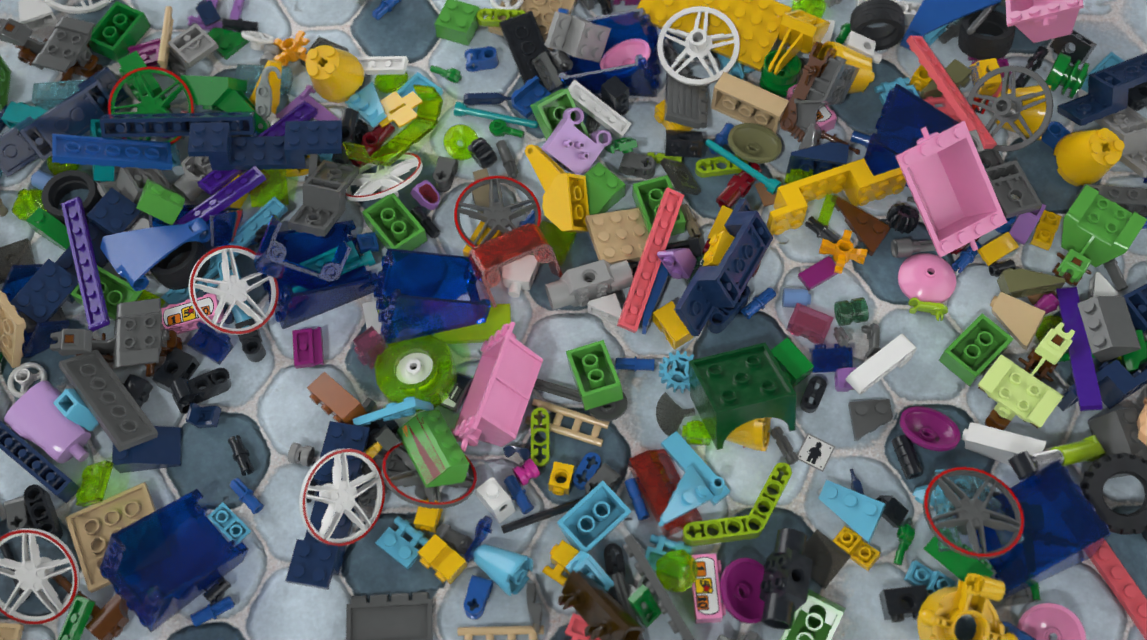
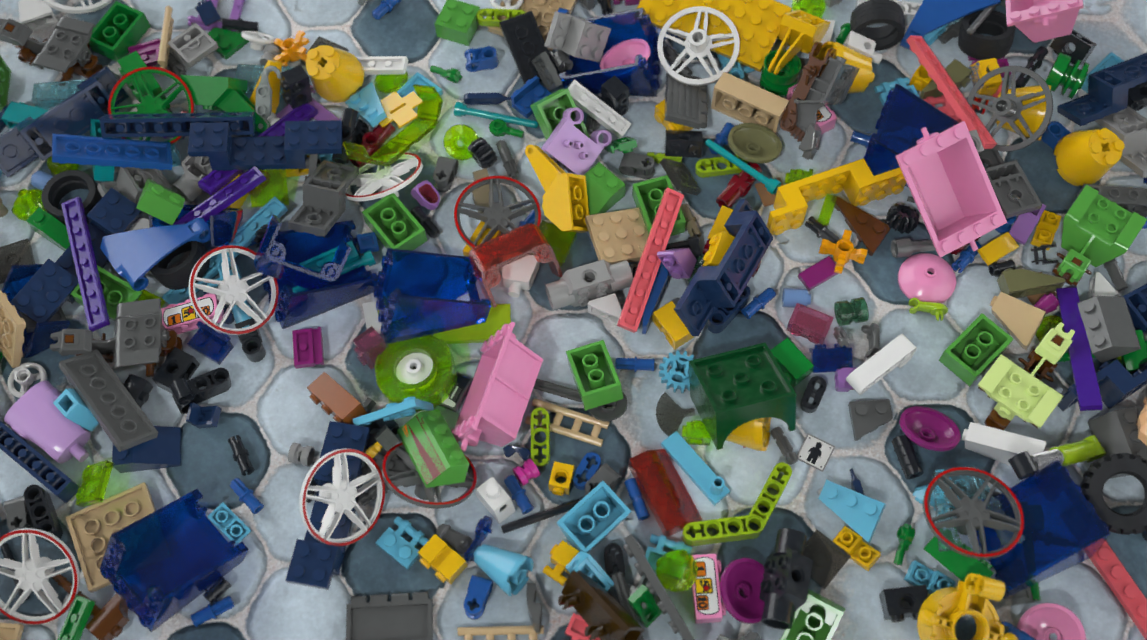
yellow brick [414,499,443,533] -> none
medium azure wing [658,464,714,527] -> none
dark blue slope [786,142,849,178] -> none
reddish brown piece [821,130,860,155] -> none
black bracket [876,495,909,528] -> none
none -> black brick [280,65,312,109]
none -> black piece [1031,244,1058,265]

